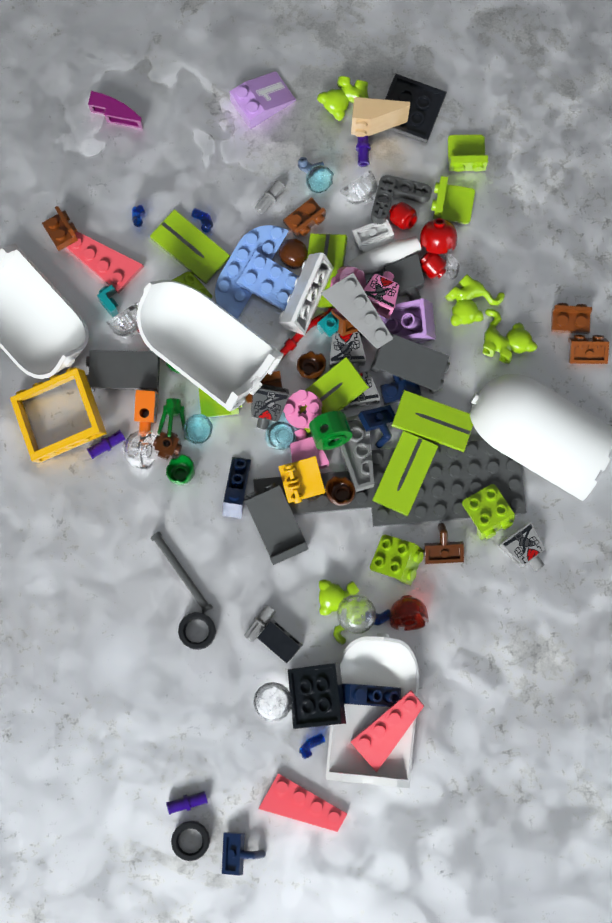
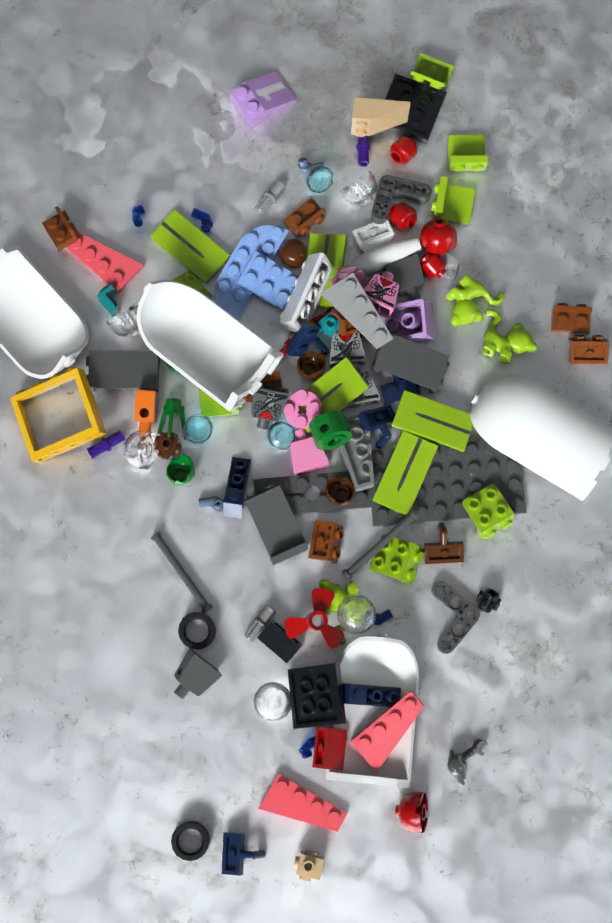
magenta slope [88,91,143,129] -> none
dark purple pin [166,791,208,815] -> none
yellow hinge [278,456,325,503] -> none
lime animal [317,76,369,121] -> none
clear red cylinder [389,595,429,631] -> none
light grey torso [498,522,545,572] -> none
none -> dark grey torso [174,648,222,699]
none -> sand blue arm [198,496,223,511]
none -> red piece [284,588,344,649]
none -> dark blue plate [285,322,330,356]
none -> tan brick [293,850,324,881]
none -> dark orange bracket [308,520,344,564]
none -> red panel [312,727,347,770]
none -> dark grey bar [342,509,419,580]
none -> red head [390,136,417,164]
none -> red cylinder [395,792,428,833]
none -> lime bracket [410,53,455,90]
none -> dark grey beam [431,581,480,654]
none -> dark grey piece [447,739,488,785]
none -> black gear [476,588,501,613]

